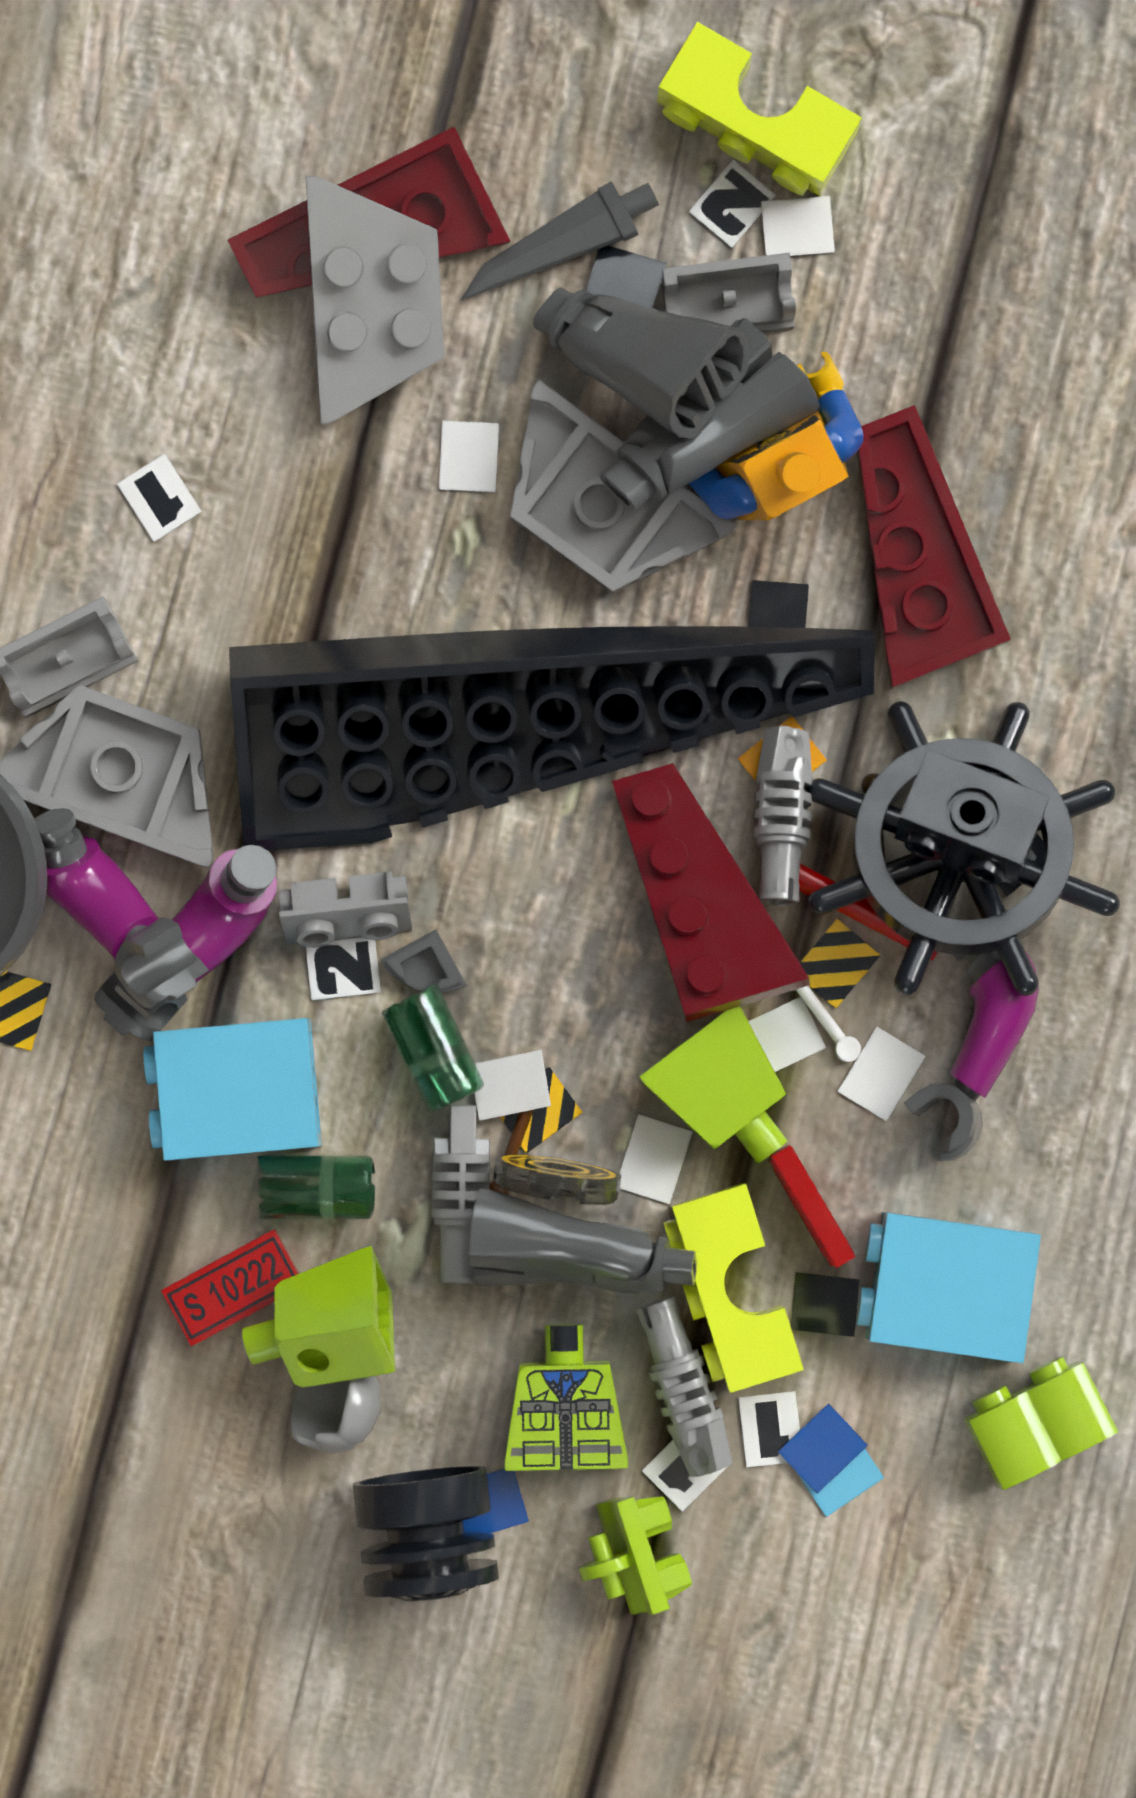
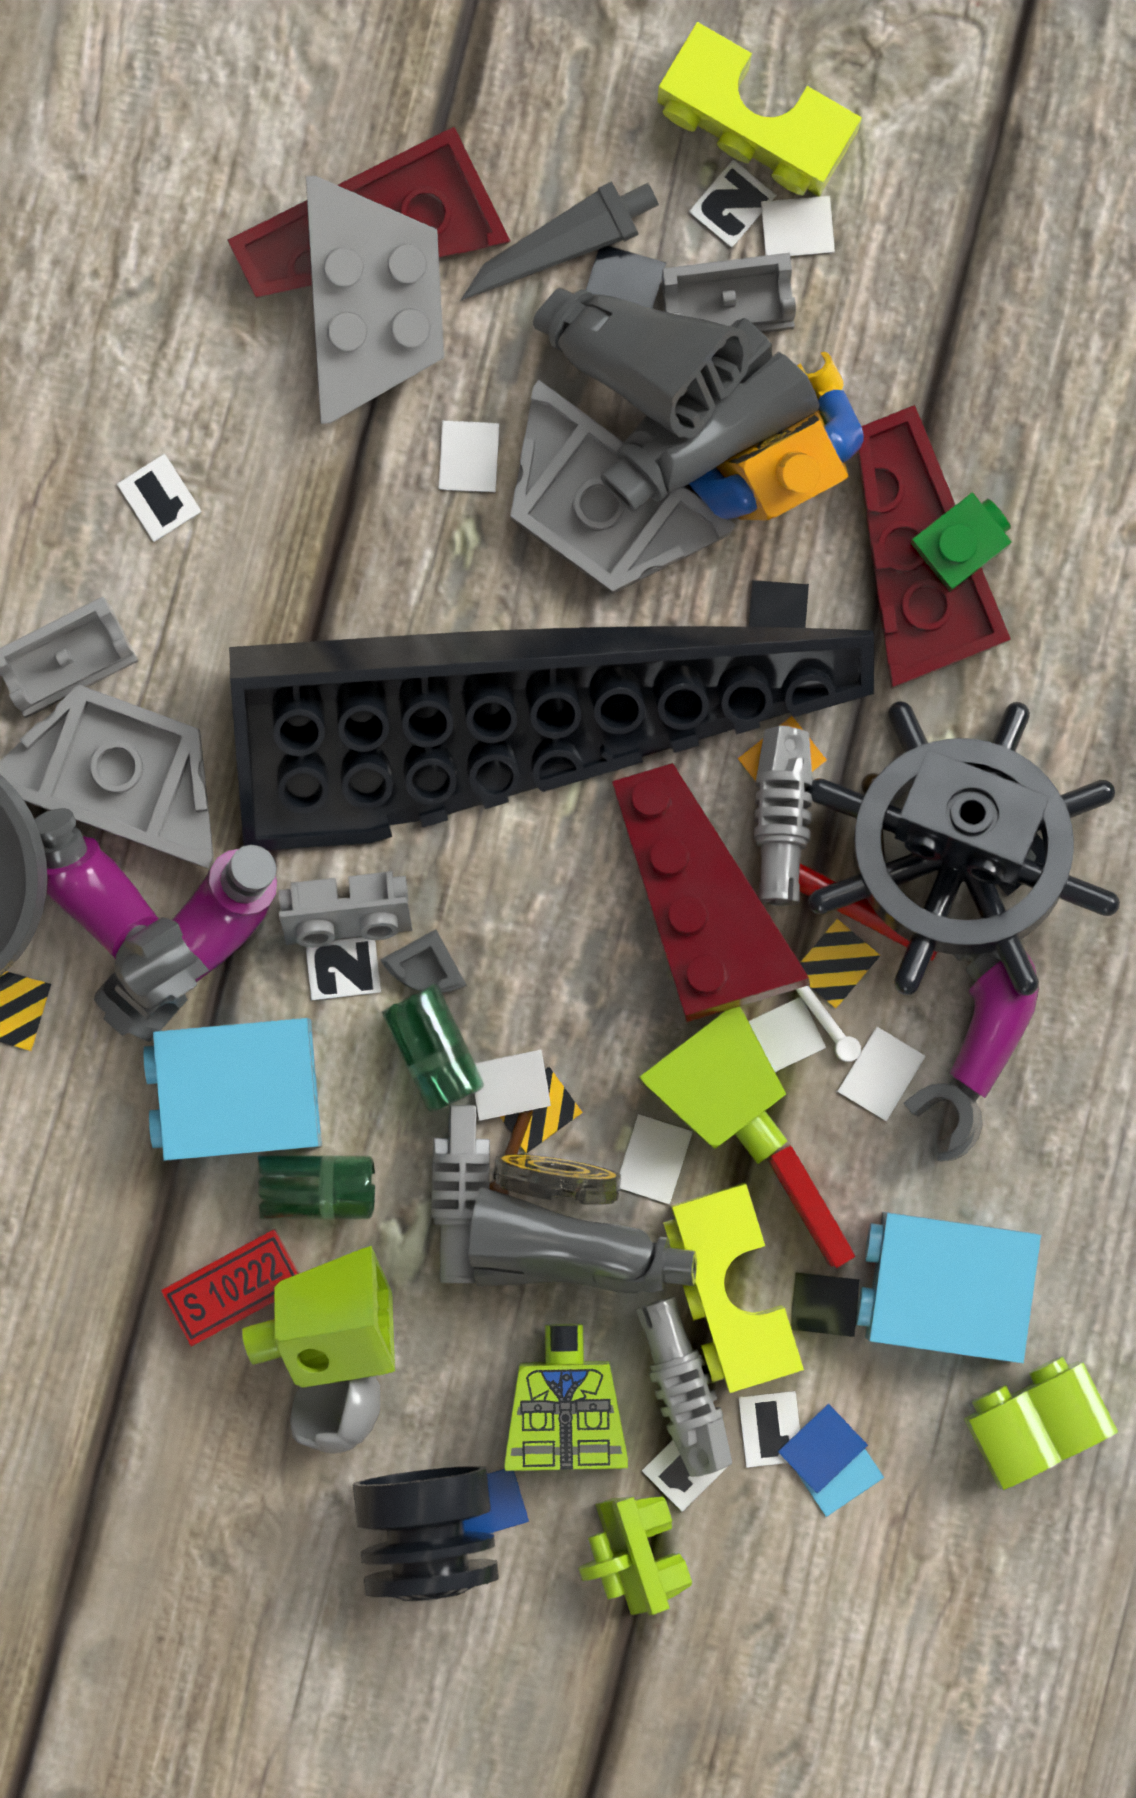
none -> green bracket [910,492,1012,592]

